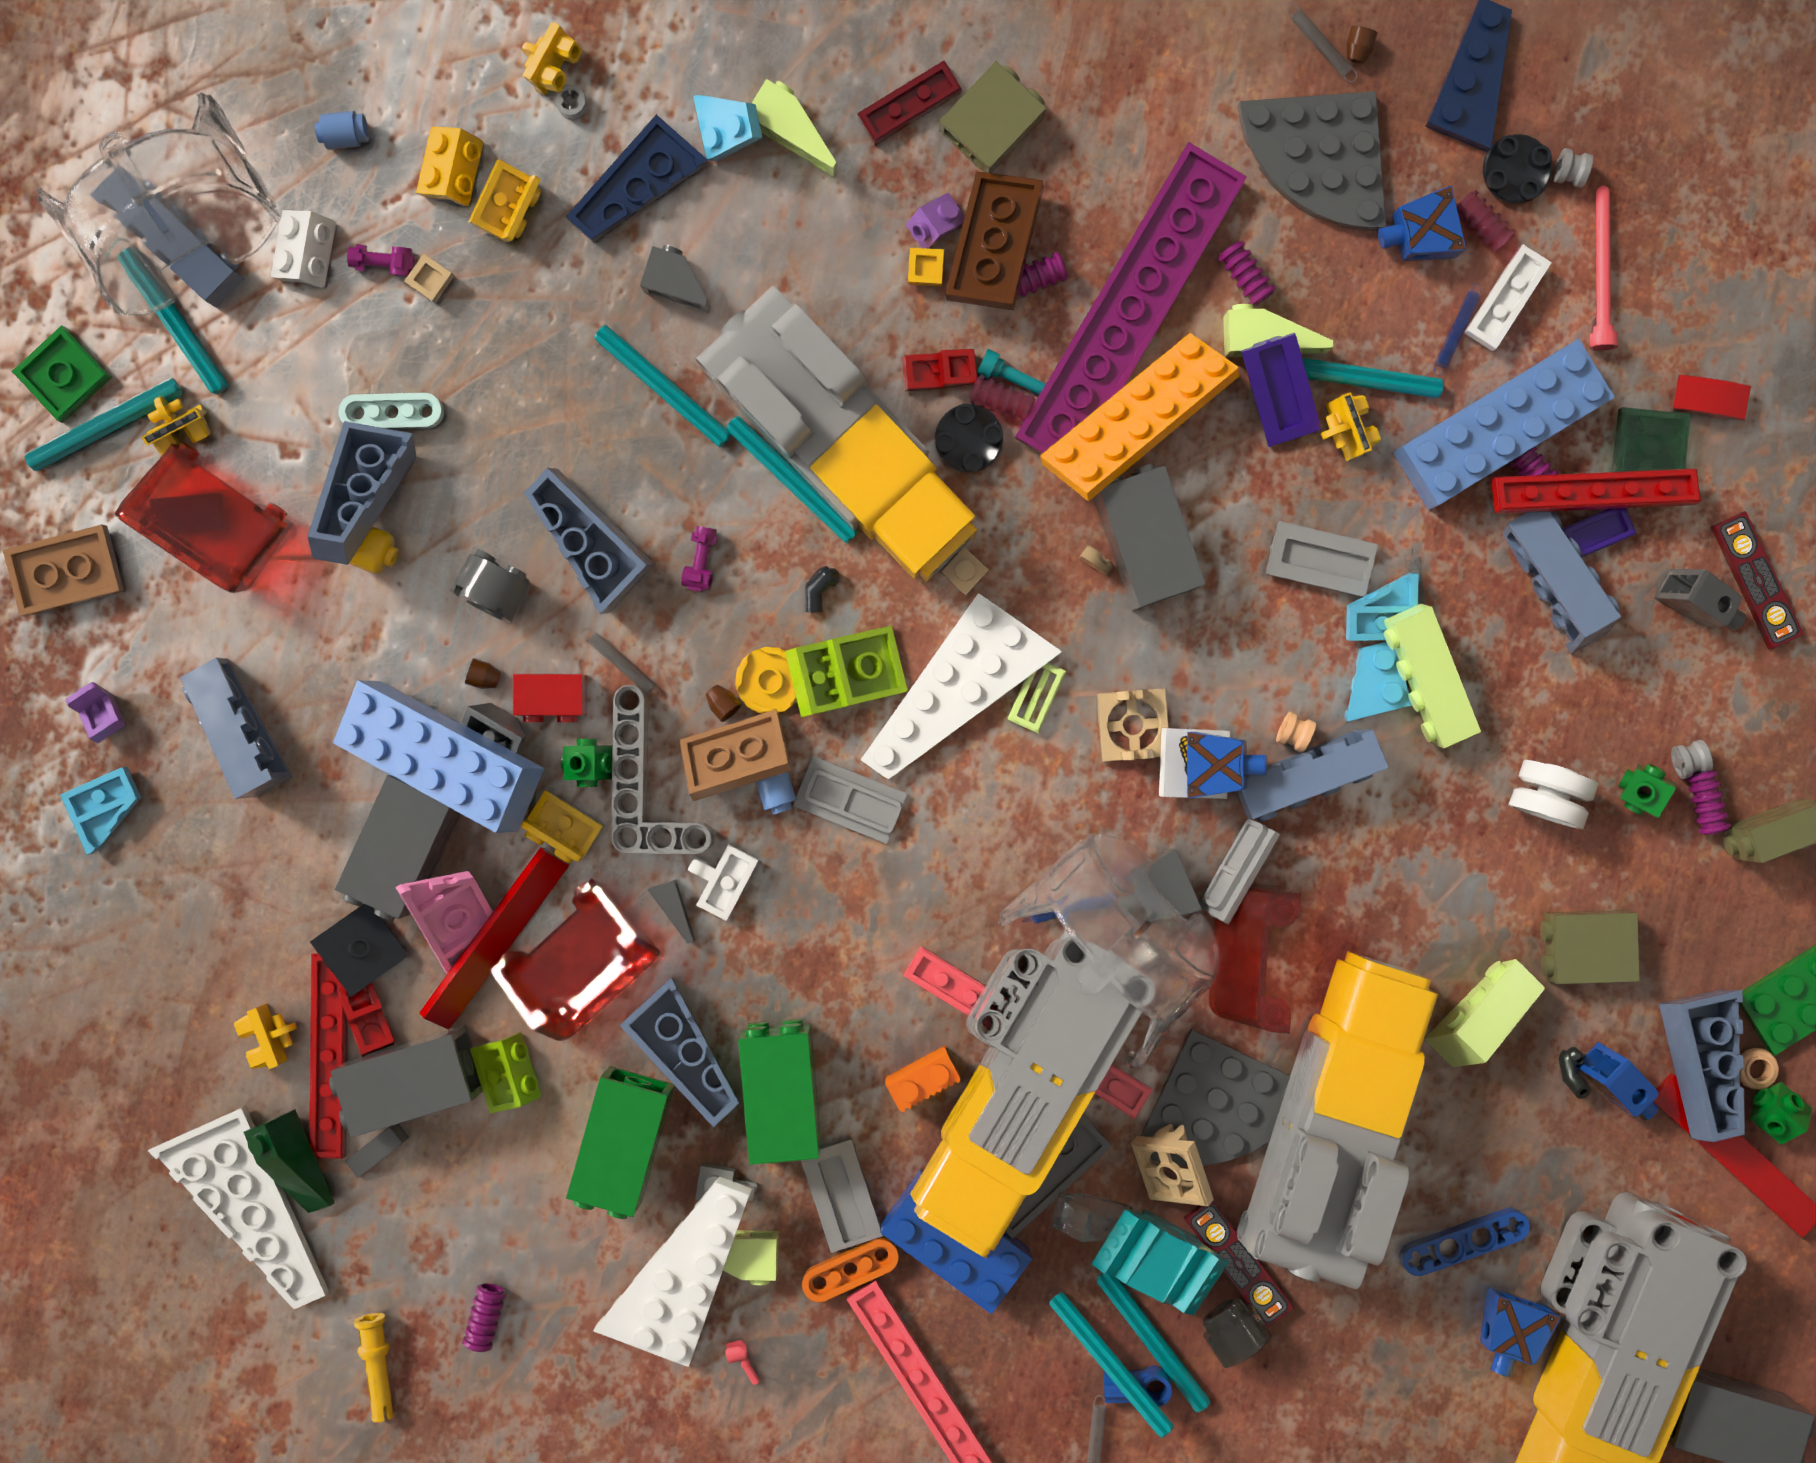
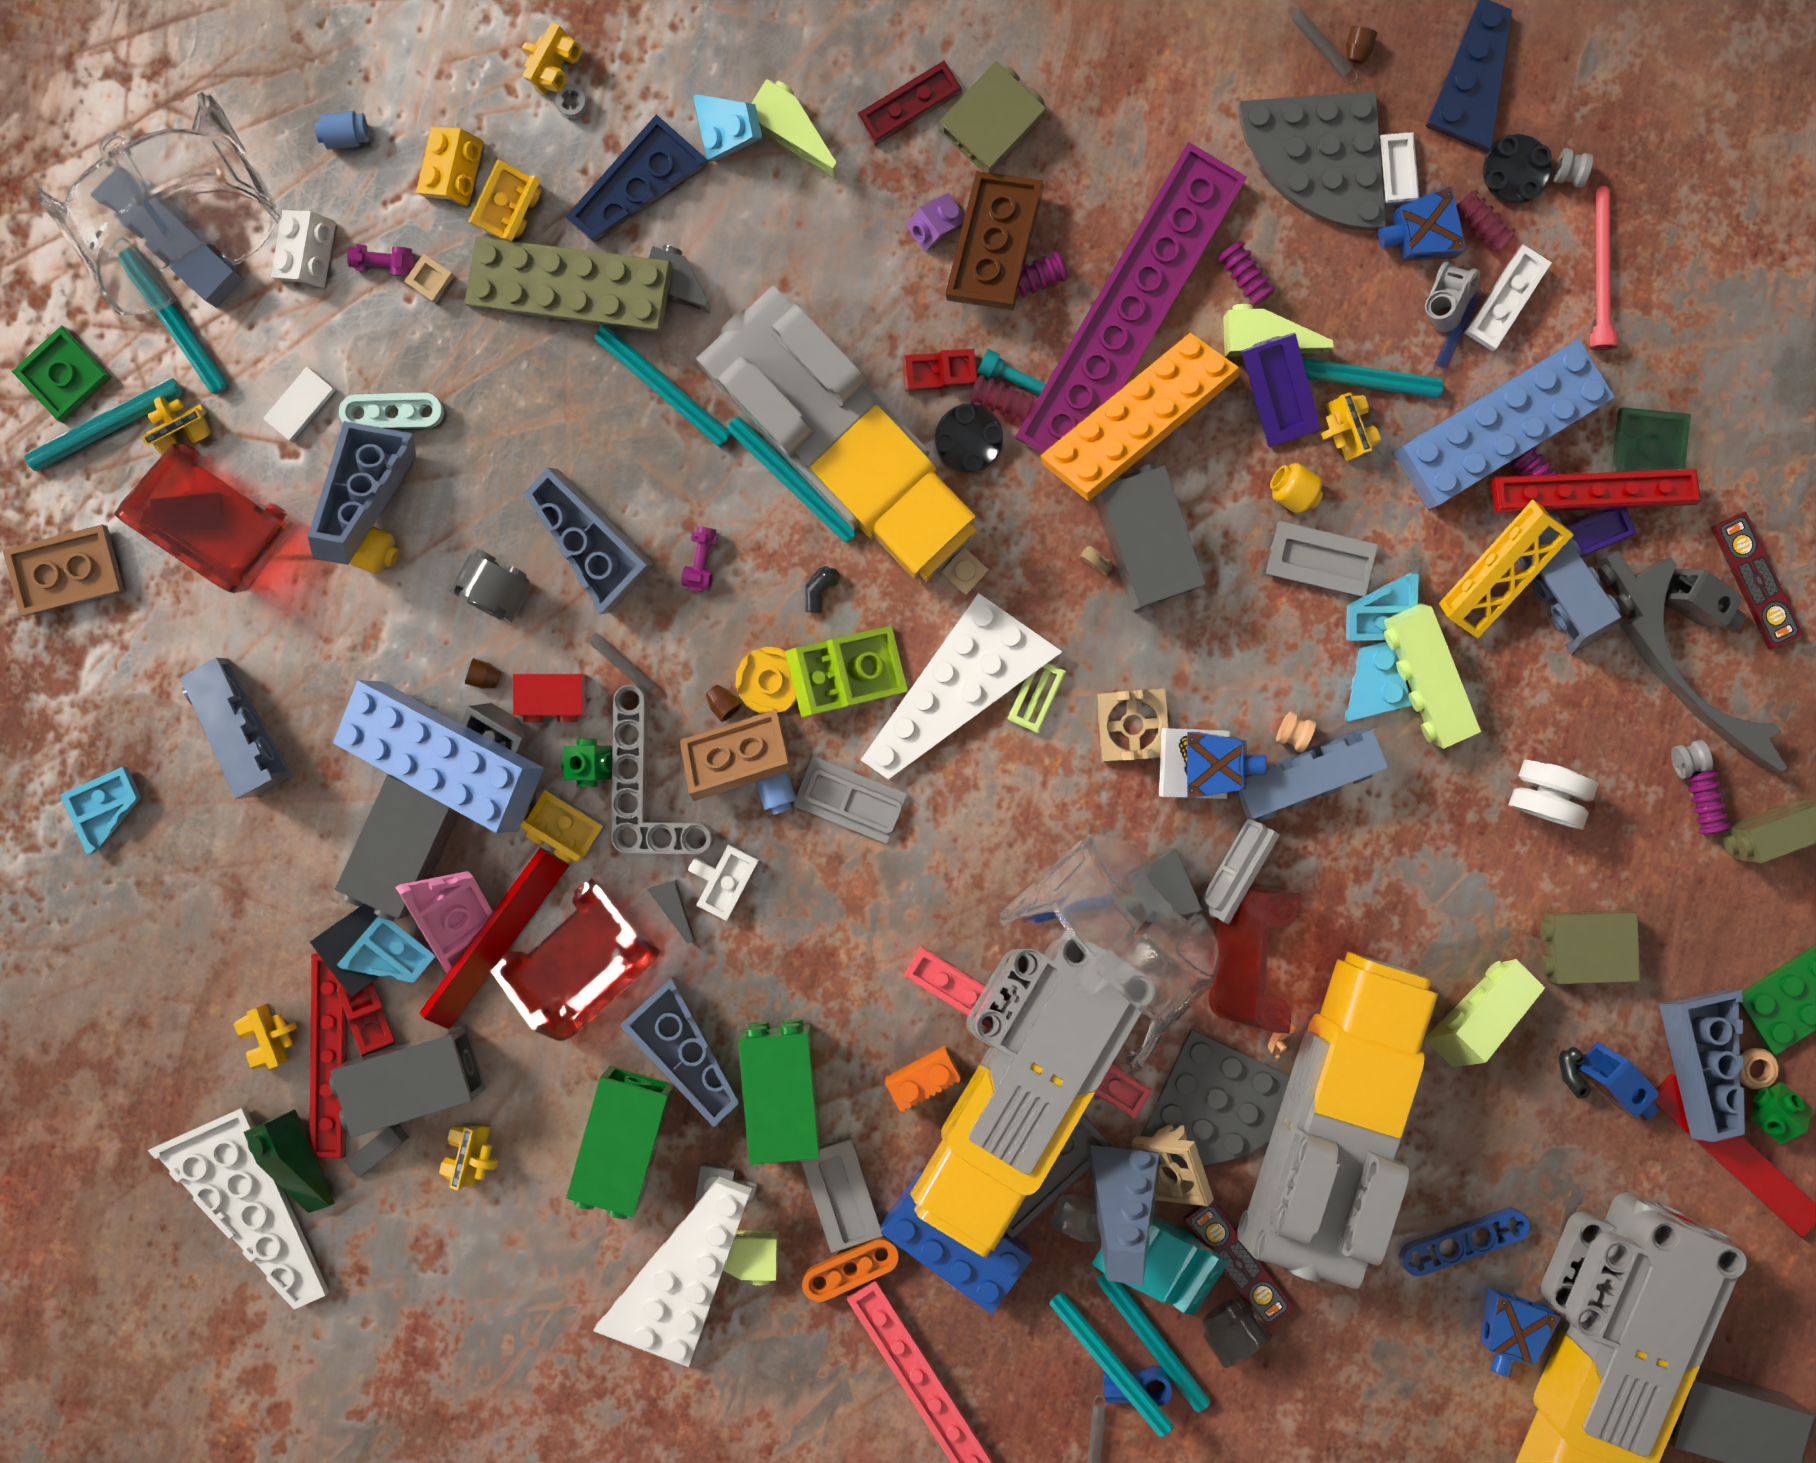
medium lavender bracket [65,682,126,744] -> none
yellow pin [354,1313,394,1422] -> none
magenta piece [462,1283,506,1352] -> none
lime bracket [470,1032,541,1114] -> none
coral hand [726,1340,760,1385] -> none
yellow plate [908,248,944,287] -> none
green brick [1618,763,1676,818] -> none
red slope [1673,375,1751,421] -> none
none -> white tile [263,367,336,442]
none -> medium azure wing [337,916,435,983]
none -> yellow hips [439,1124,498,1191]
none -> olive plate [464,237,673,332]
none -> sand blue wedge [1090,1145,1159,1285]
none -> light nougat piece [1267,1023,1296,1059]
none -> yellow head [1270,463,1323,514]
none -> white tile [1379,132,1419,206]
none -> light grey piece [1425,261,1480,332]
none -> yellow fence [1439,499,1574,639]
none -> dark grey slope [1595,550,1787,772]

